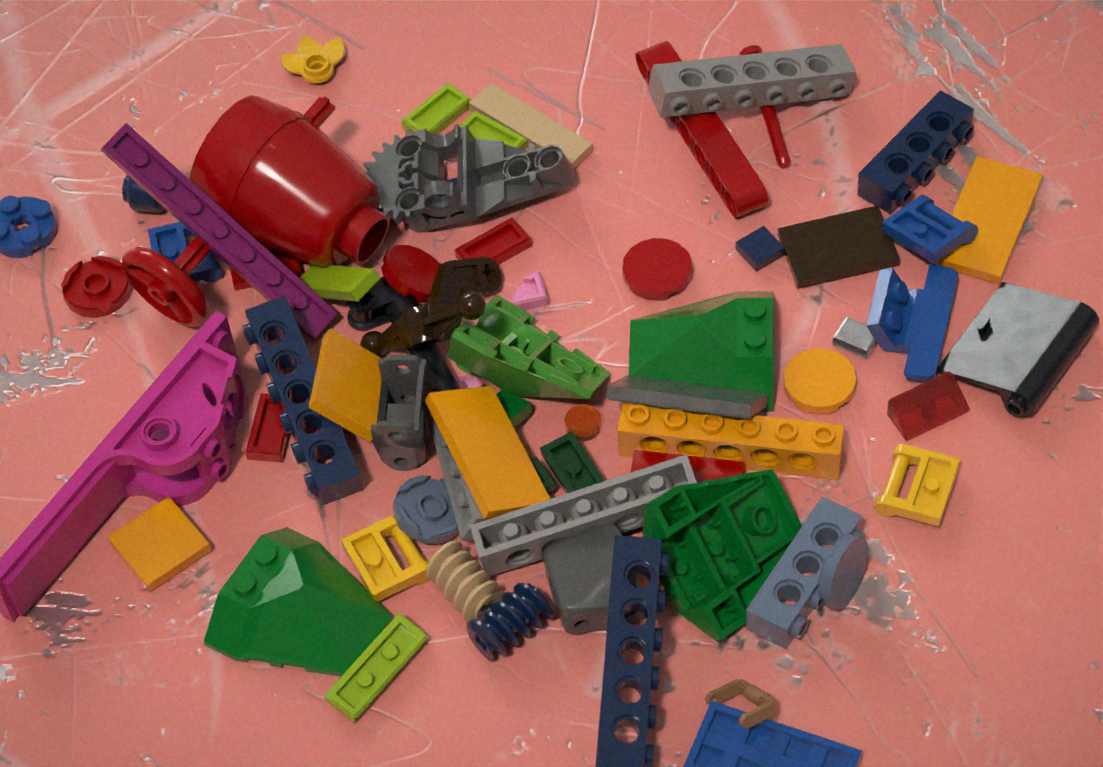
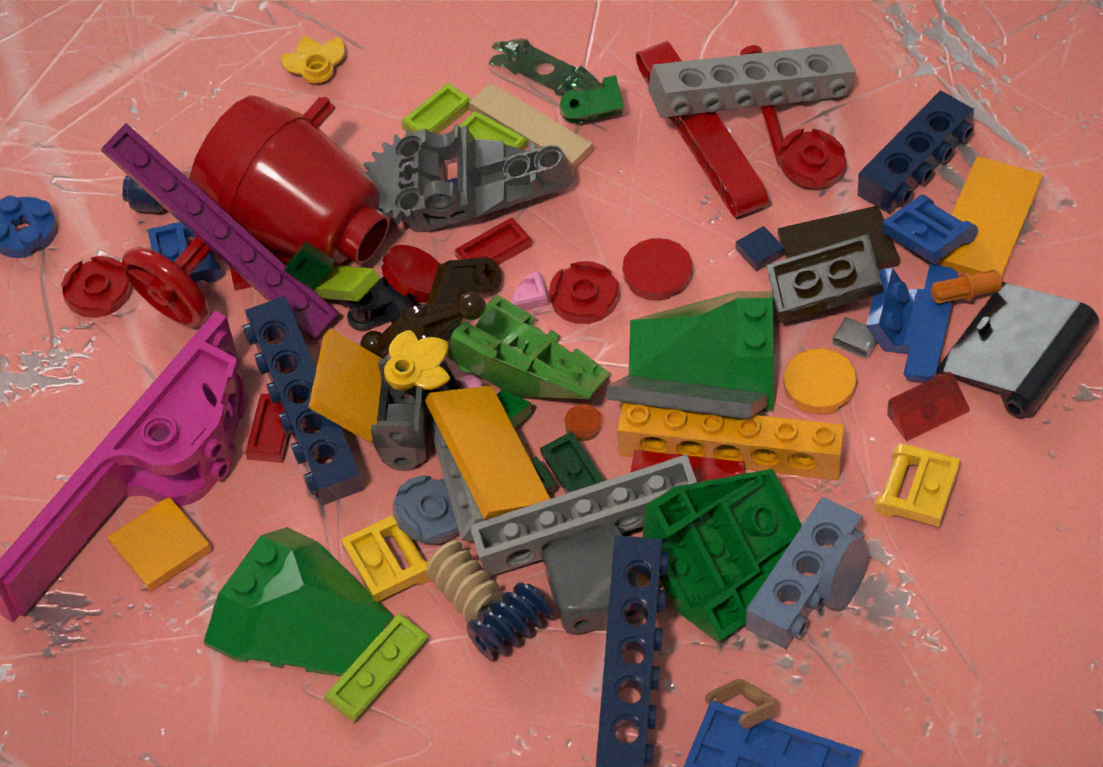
none -> dark green plate [284,241,335,290]
none -> yellow plate [384,330,450,391]
none -> clear green piece [489,38,602,96]
none -> red tile [549,261,619,324]
none -> green leg [559,75,624,124]
none -> dark brown tile [766,234,884,323]
none -> red tile [778,129,847,189]
none -> orange axle [930,269,1002,304]

